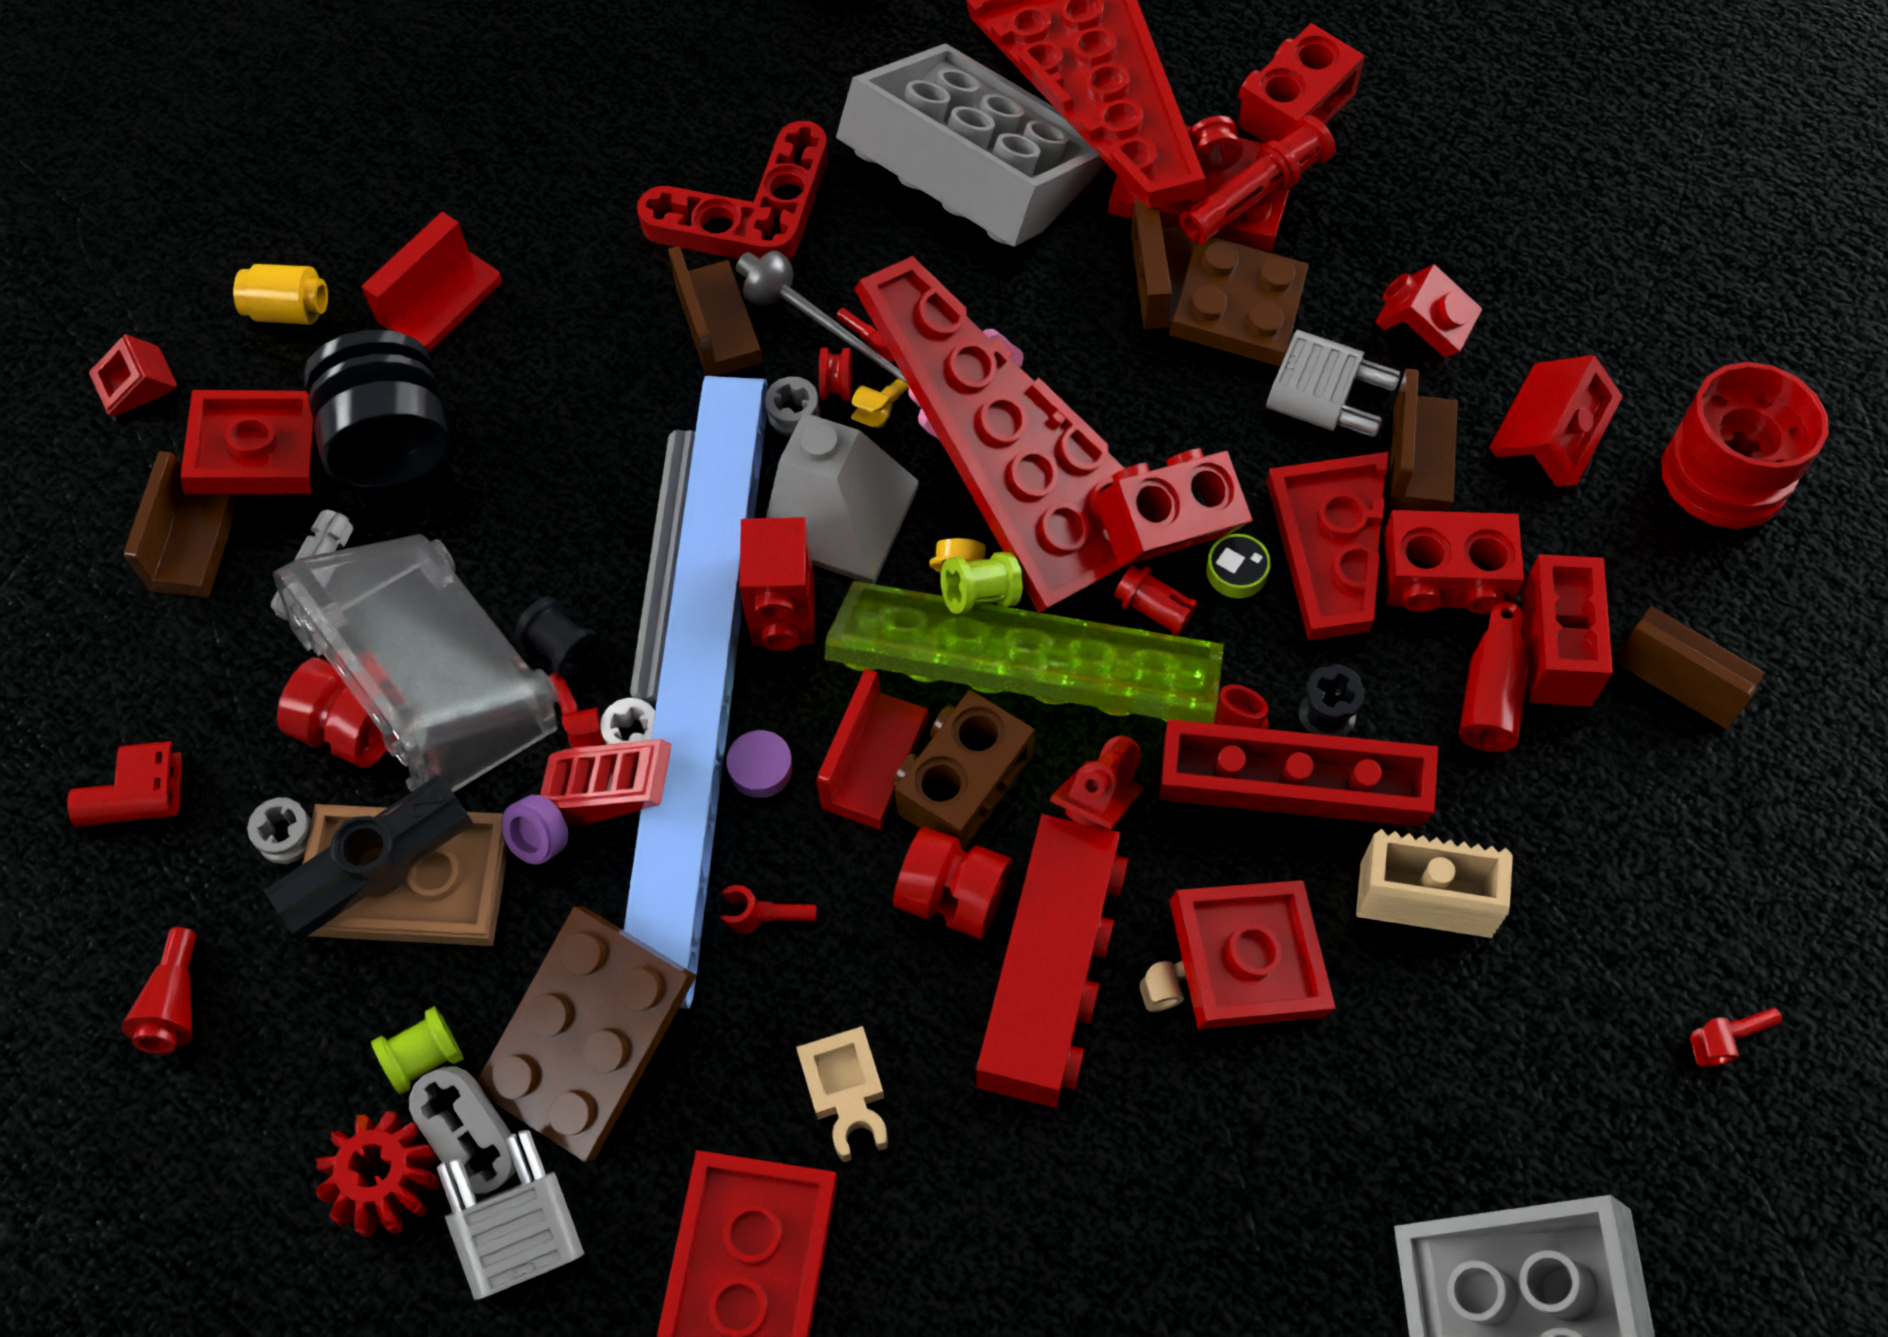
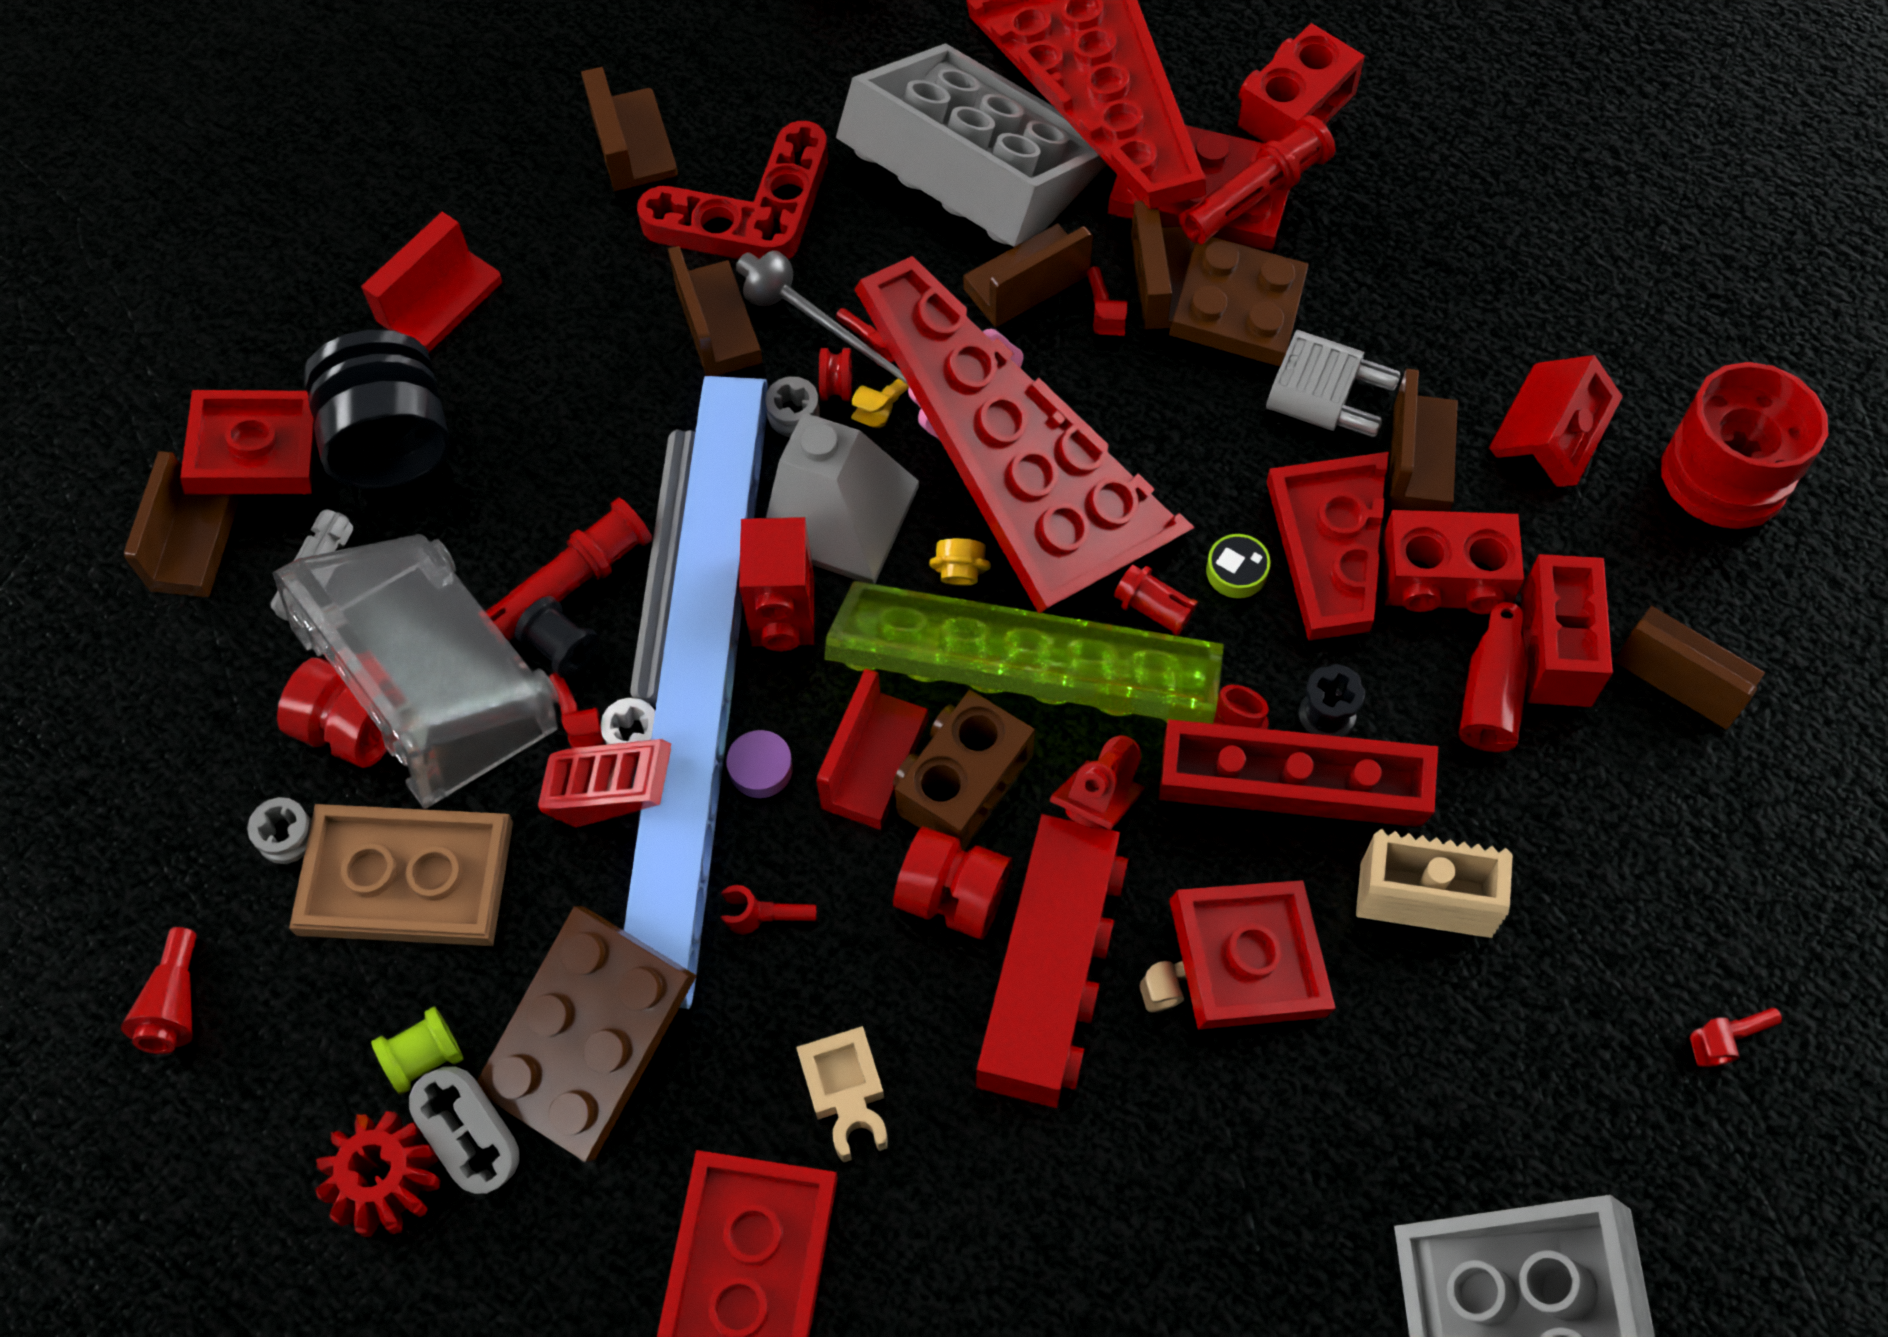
red piece [67,741,182,827] -> none
red slope [89,334,177,417] -> none
yellow brick [233,264,328,325] -> none
black piece [264,774,473,941] -> none
light grey piece [437,1130,585,1300] -> none
medium lavender tile [502,795,568,865] -> none
lime bush [941,552,1023,614] -> none
red brick [1095,448,1253,568] -> none
red bush [1188,116,1243,173] -> none
red bracket [1375,264,1482,358] -> none
none -> red pin [476,497,653,649]
none -> reddish brown panel [581,66,678,192]
none -> reddish brown panel [963,223,1093,328]
none -> red hand [1087,266,1127,336]

